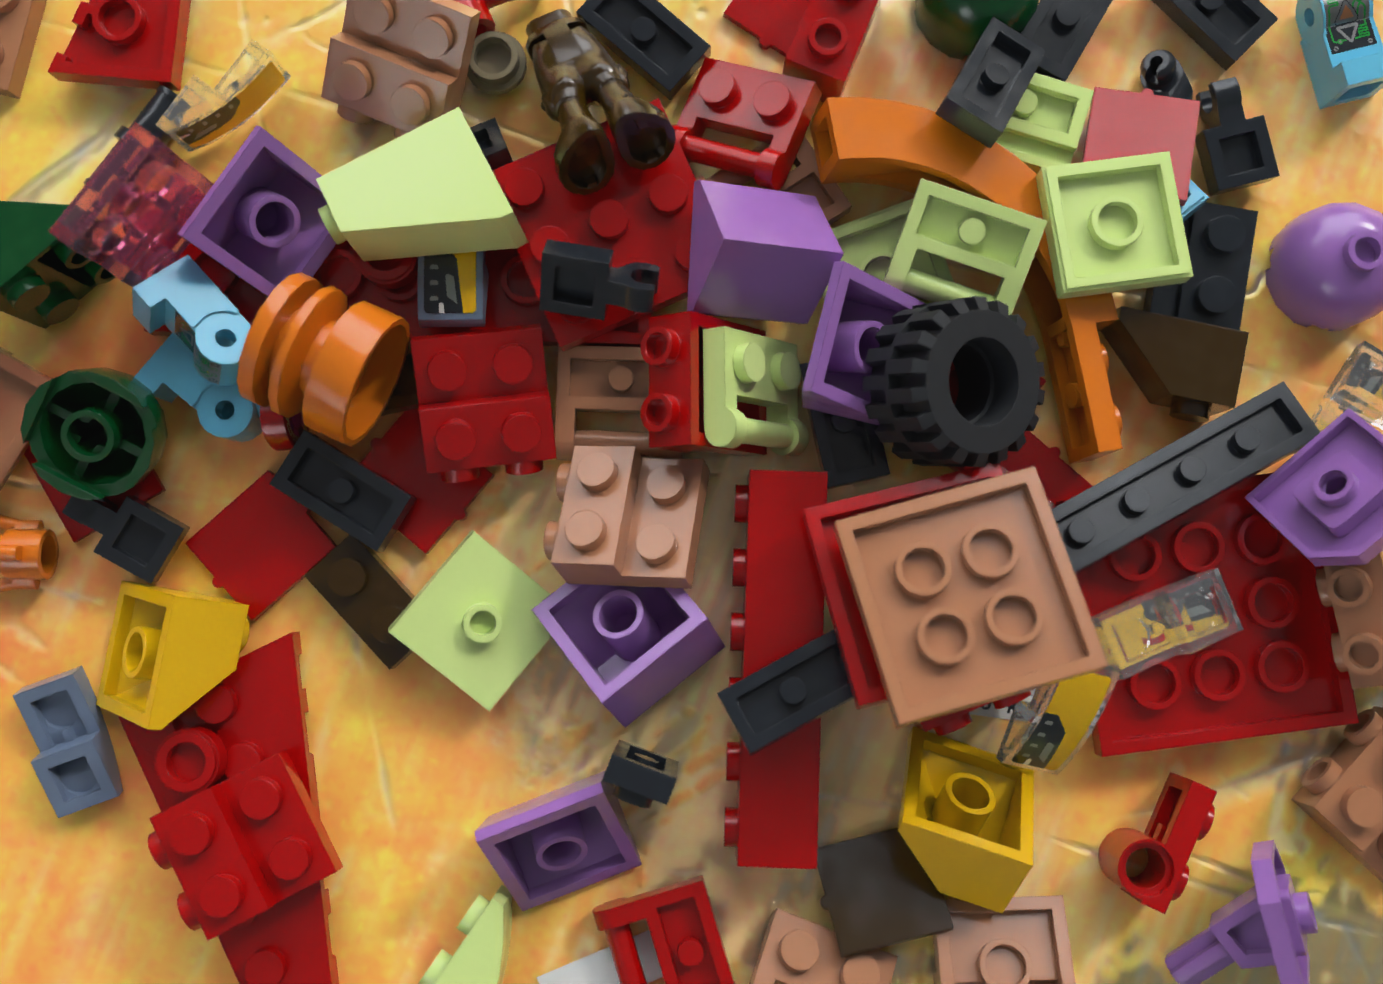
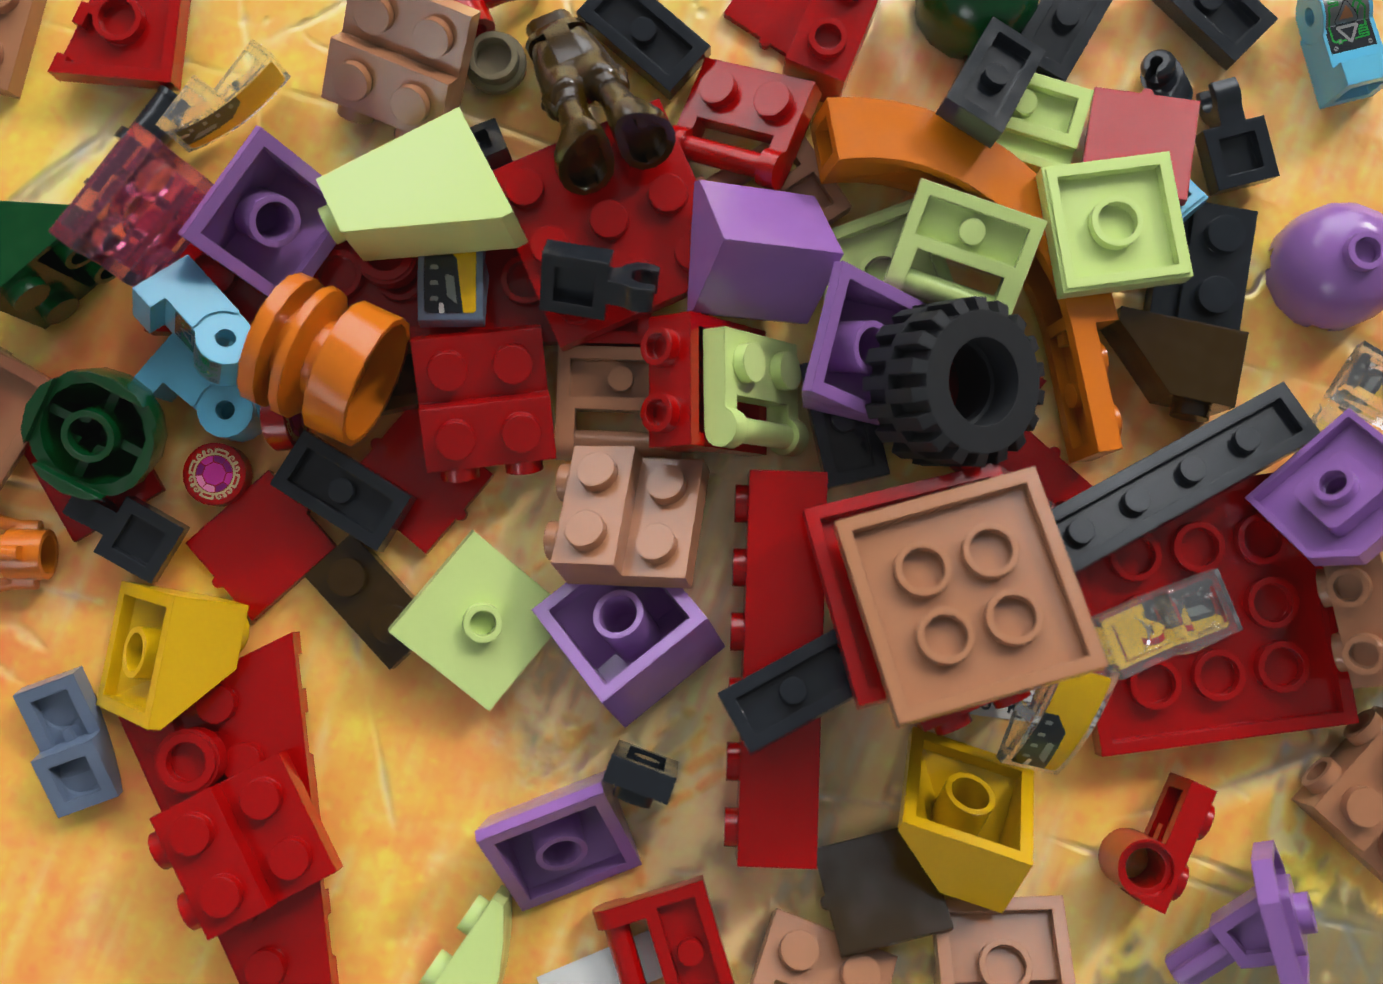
none -> tile [183,443,253,507]

